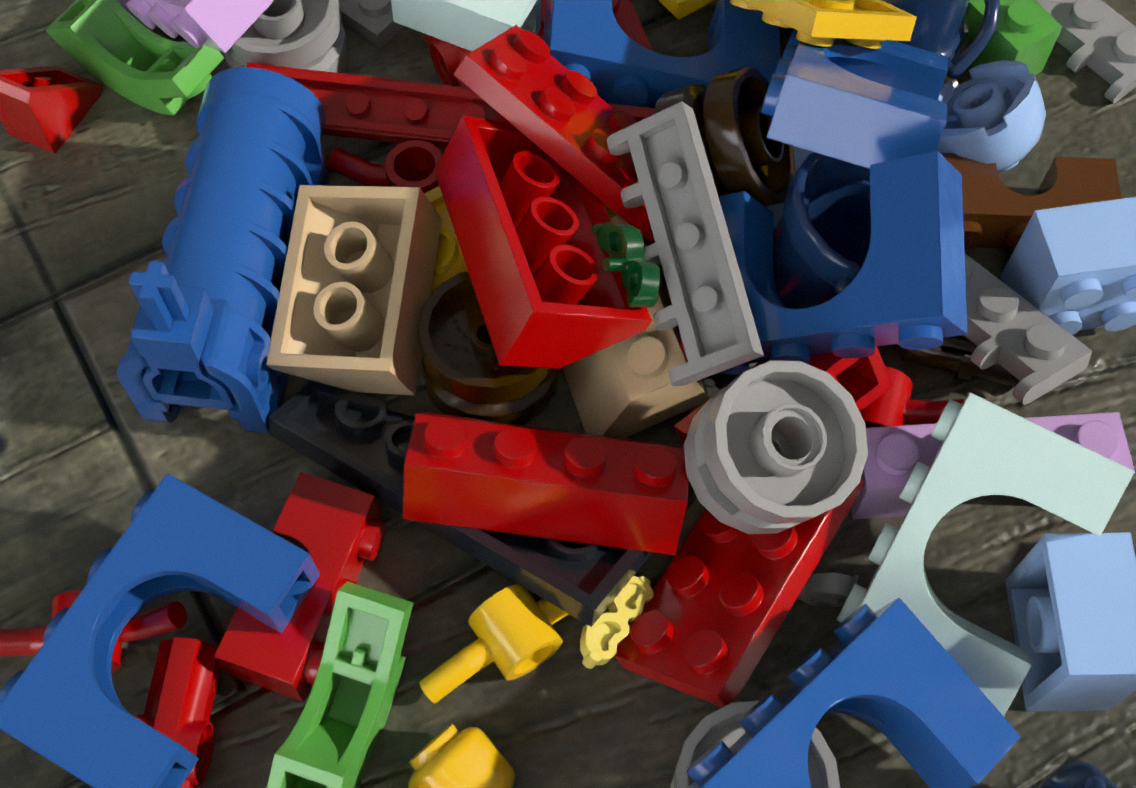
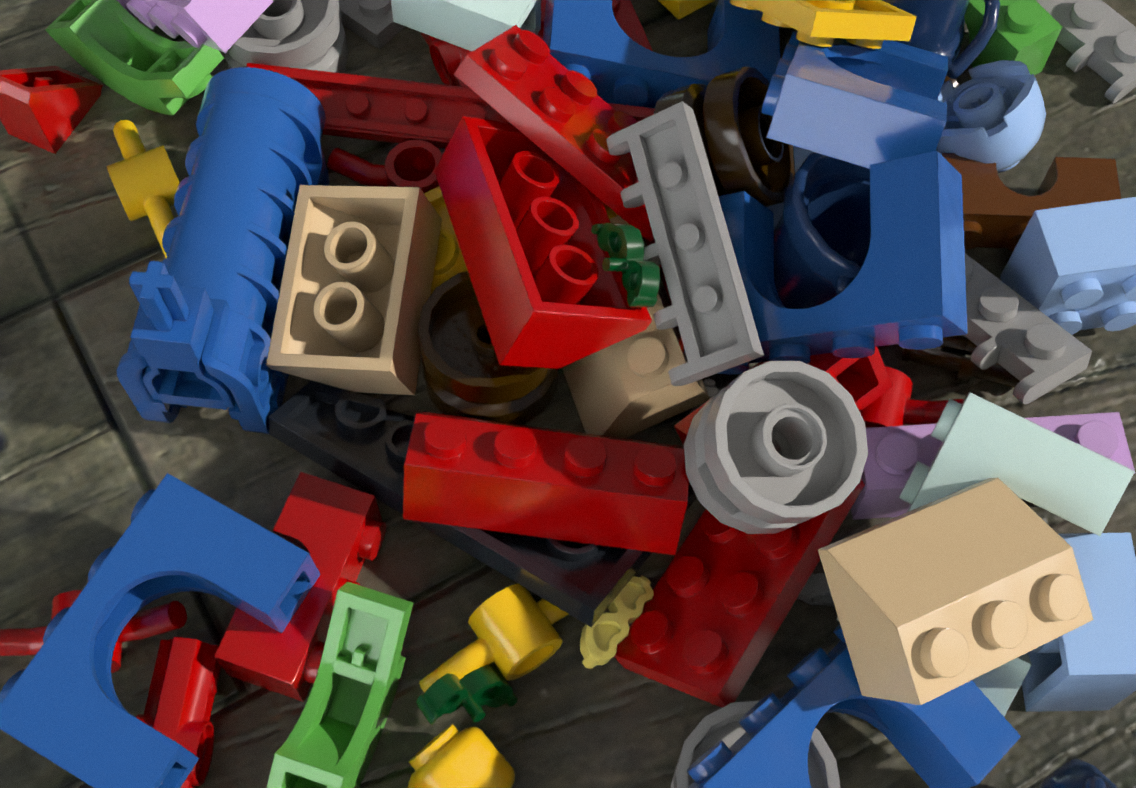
none -> yellow piece [106,120,180,259]
none -> dark green piece [416,665,518,725]
none -> tan slope [818,478,1094,705]

